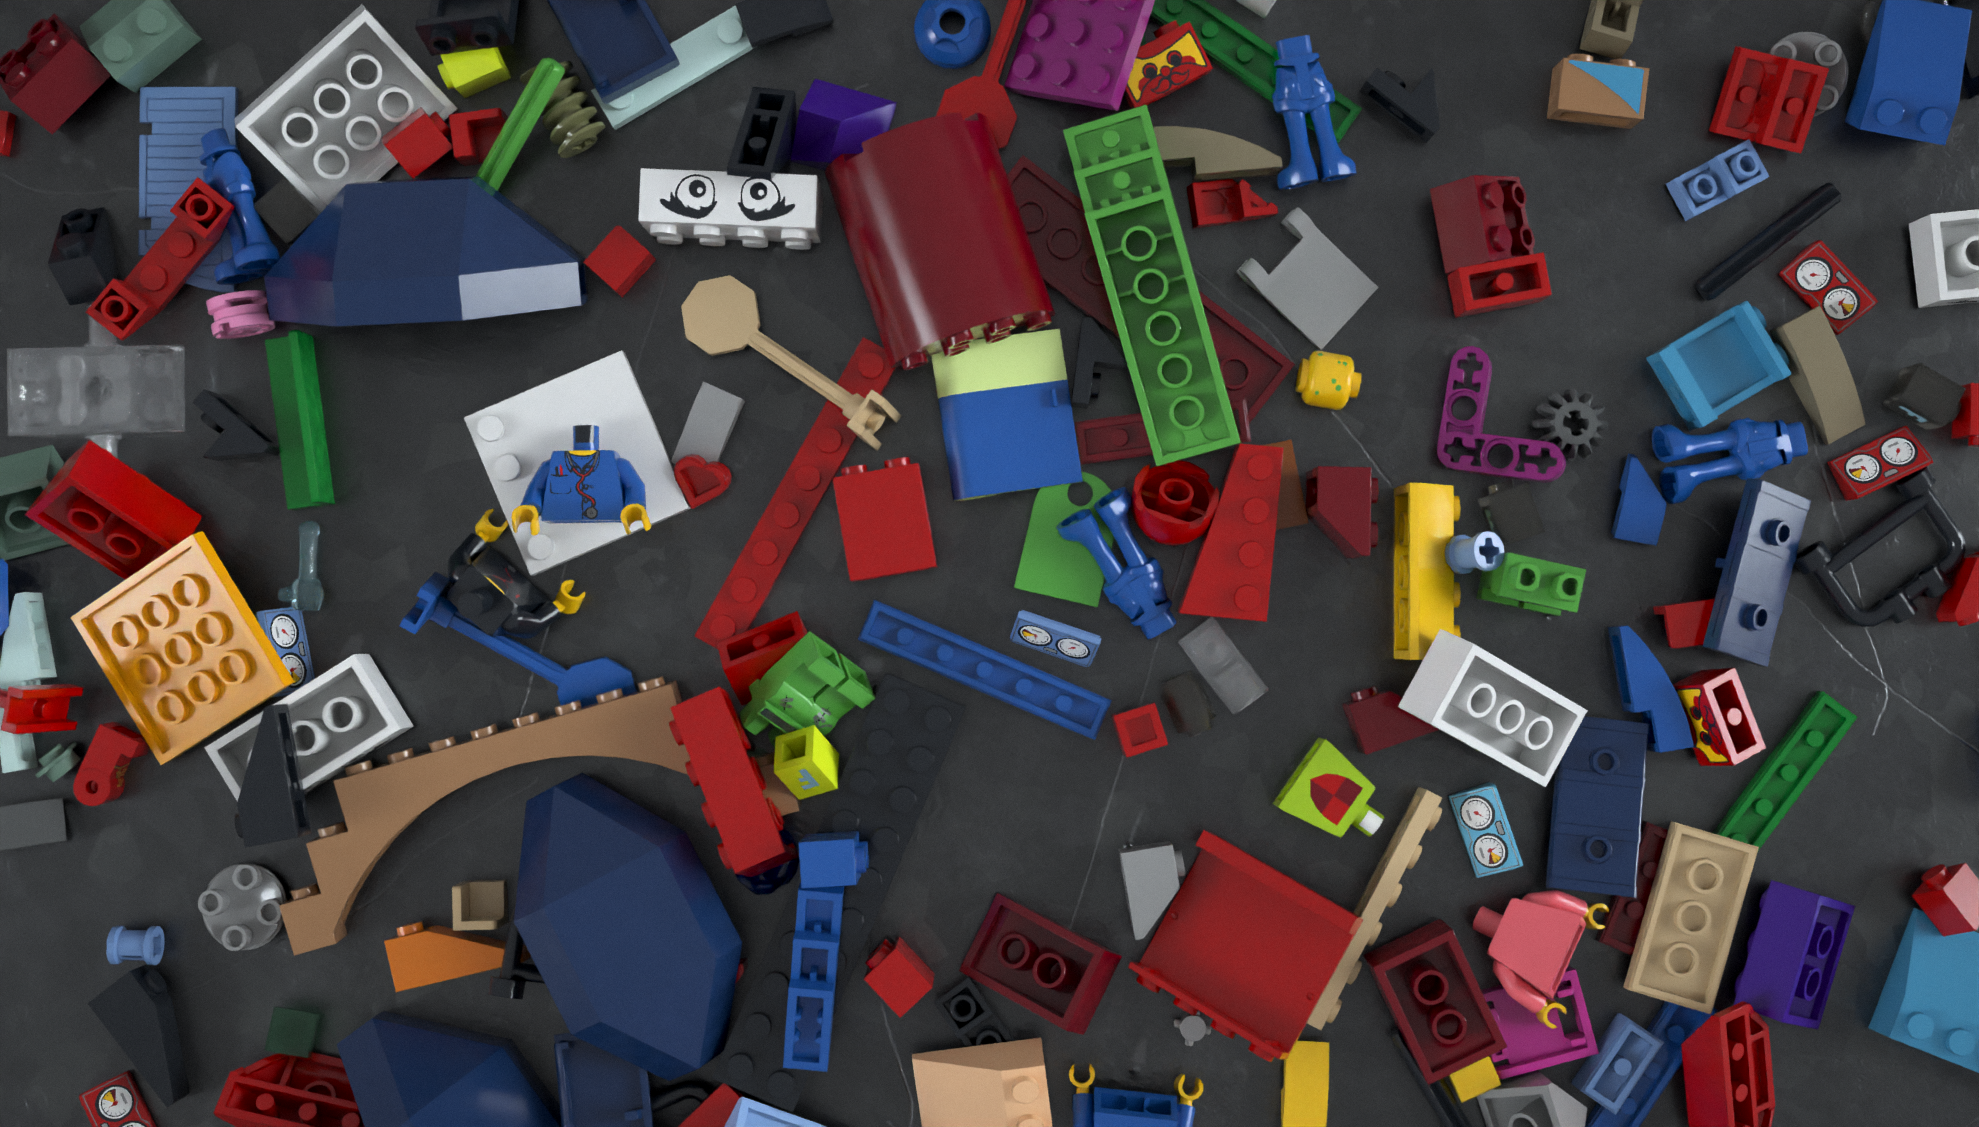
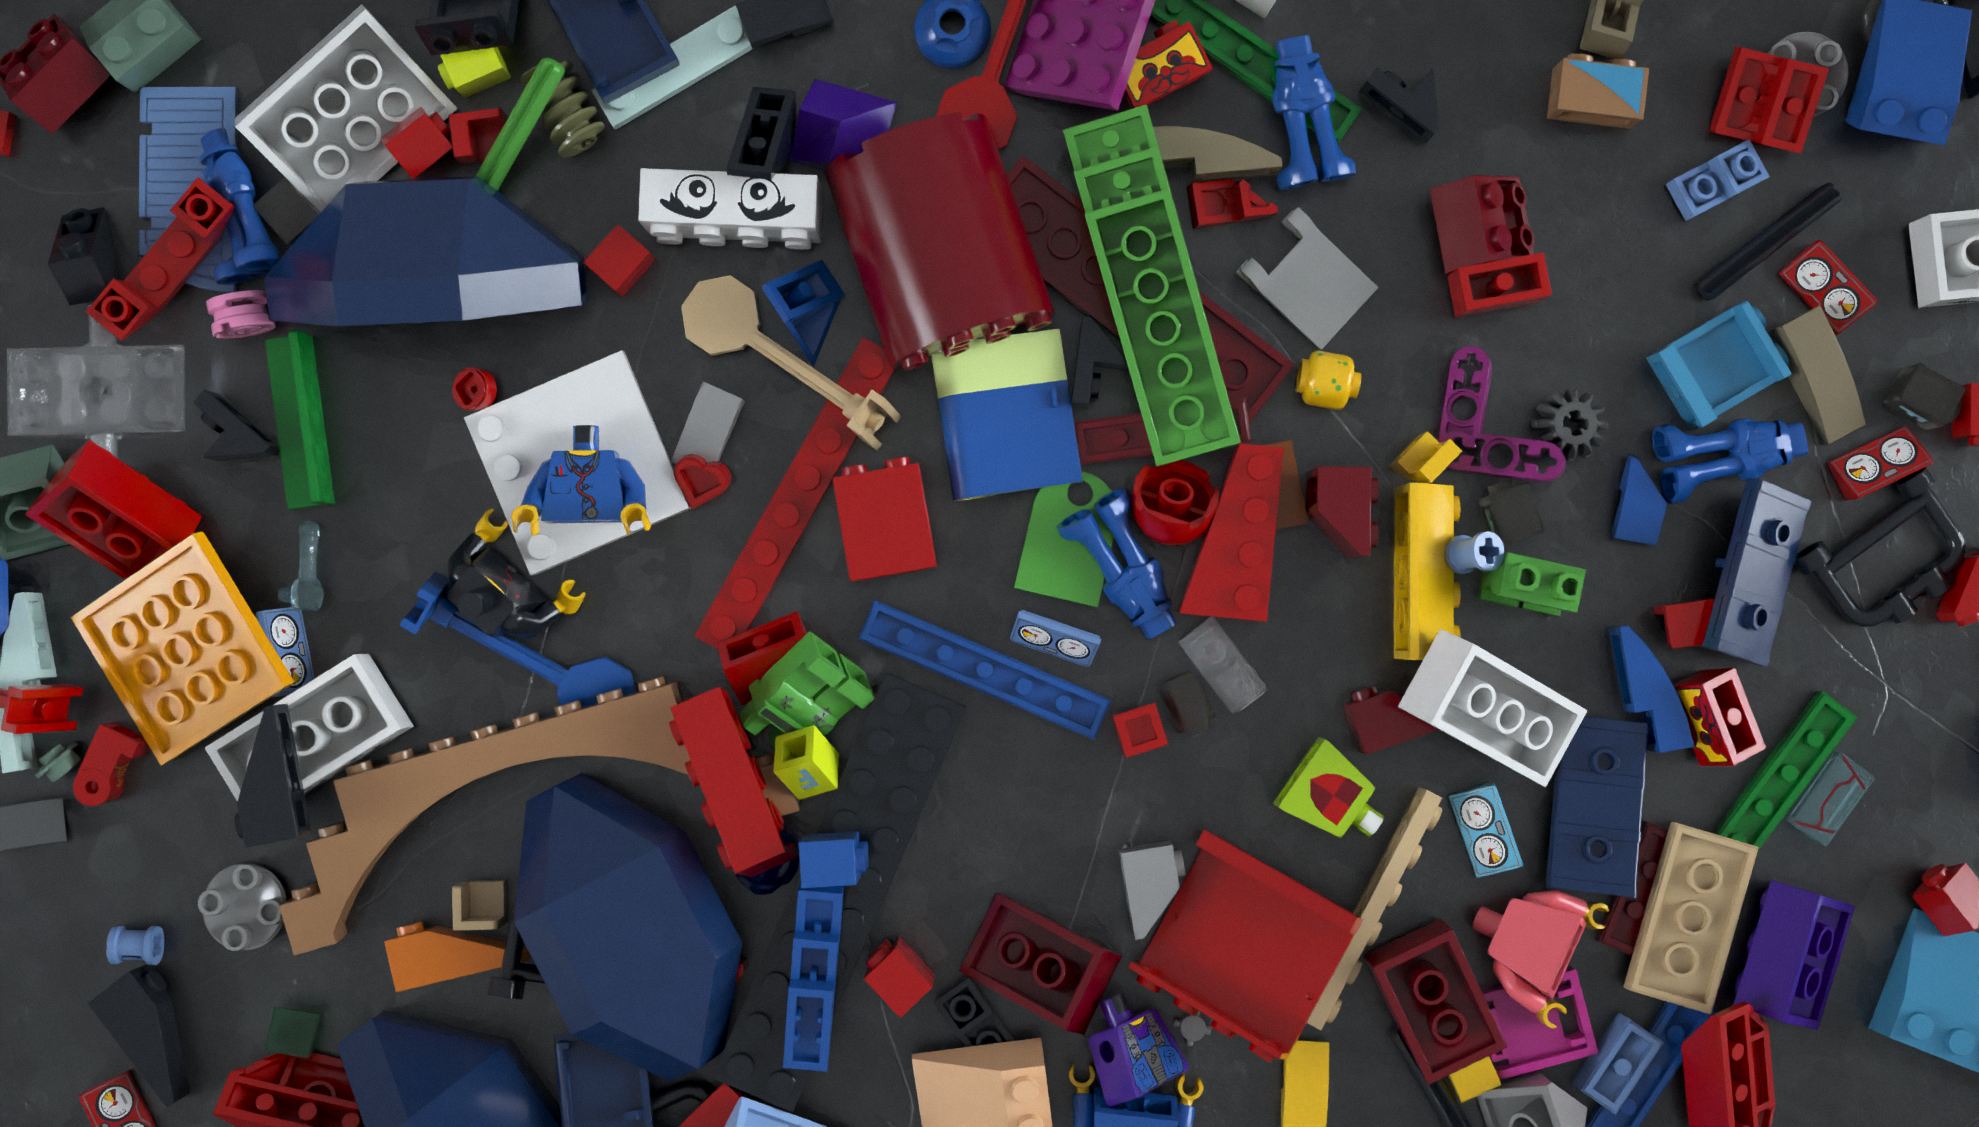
none -> red tile [452,367,497,412]
none -> blue slope [761,260,845,368]
none -> torso [1088,992,1190,1107]
none -> yellow slope [1389,431,1462,483]
none -> clear light blue tile [1786,751,1876,847]

